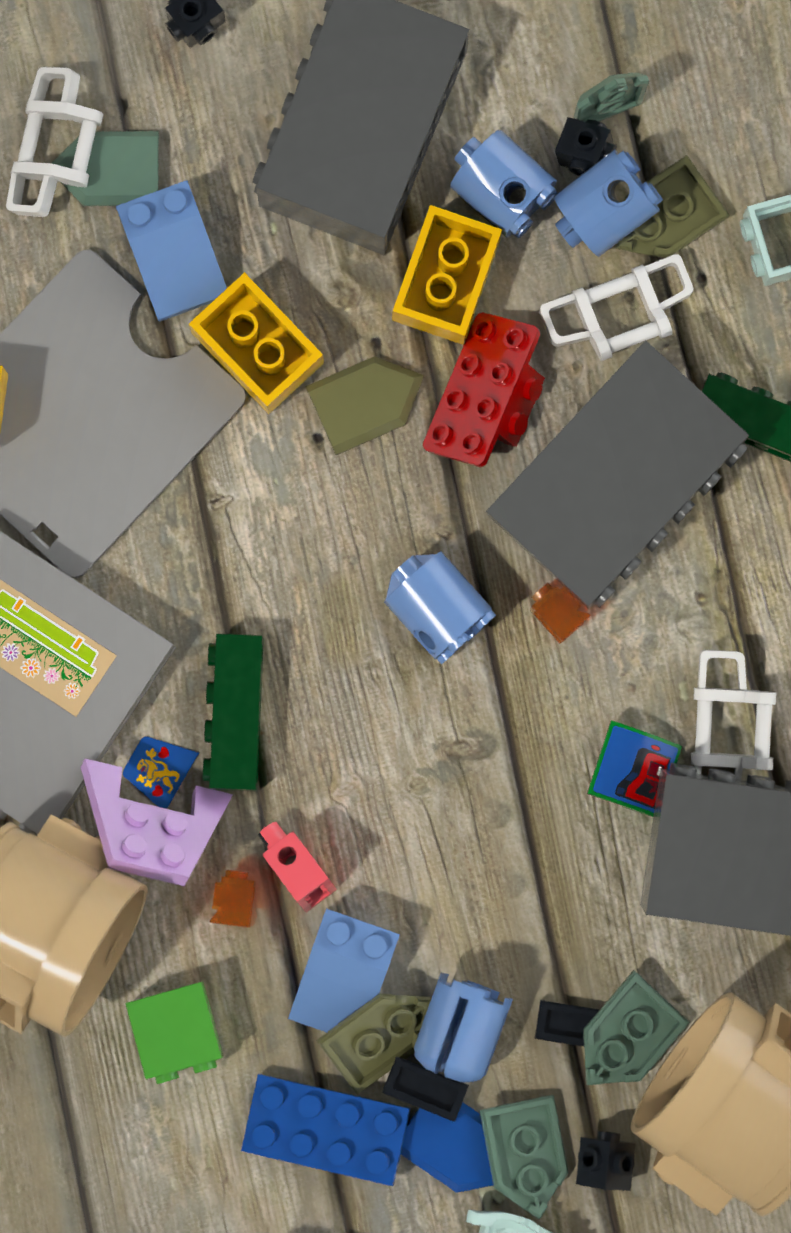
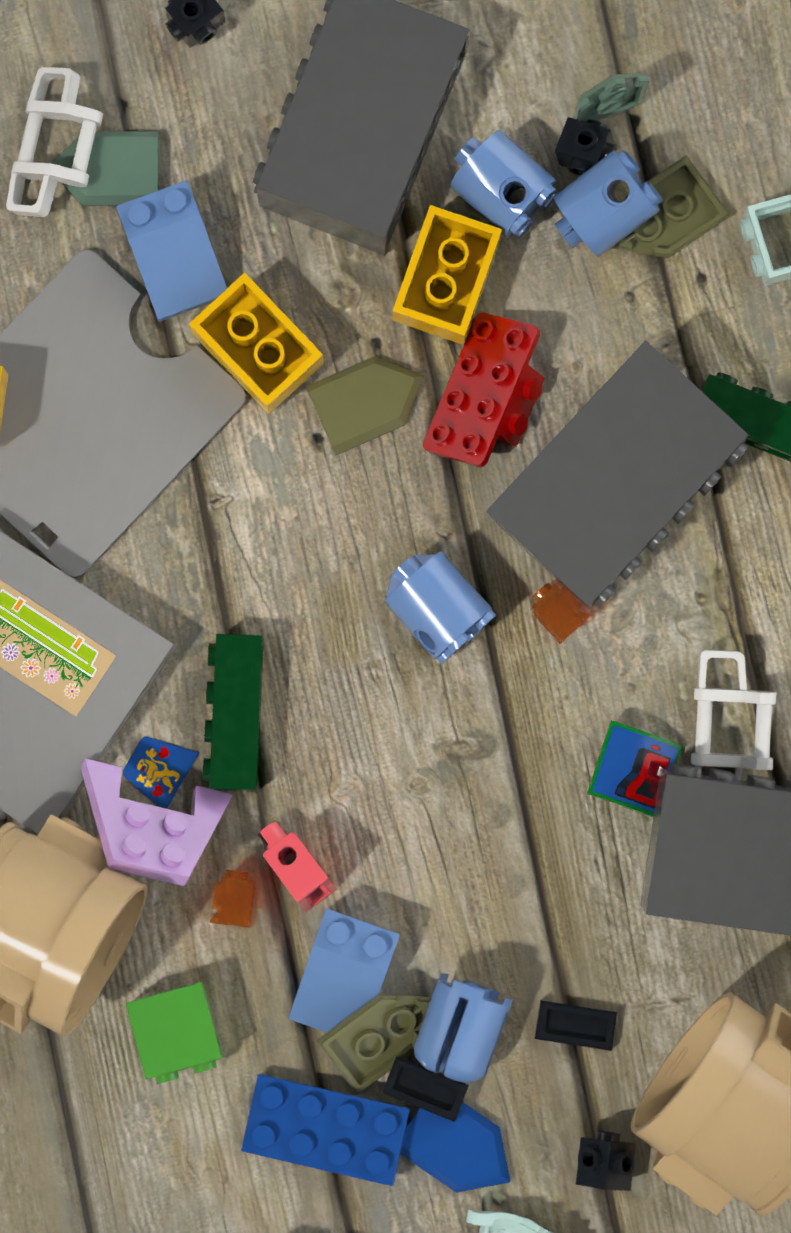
sand green tile [479,1095,569,1219] -> none
white bar [539,254,693,361] -> none
sand green tile [583,971,690,1085] -> none

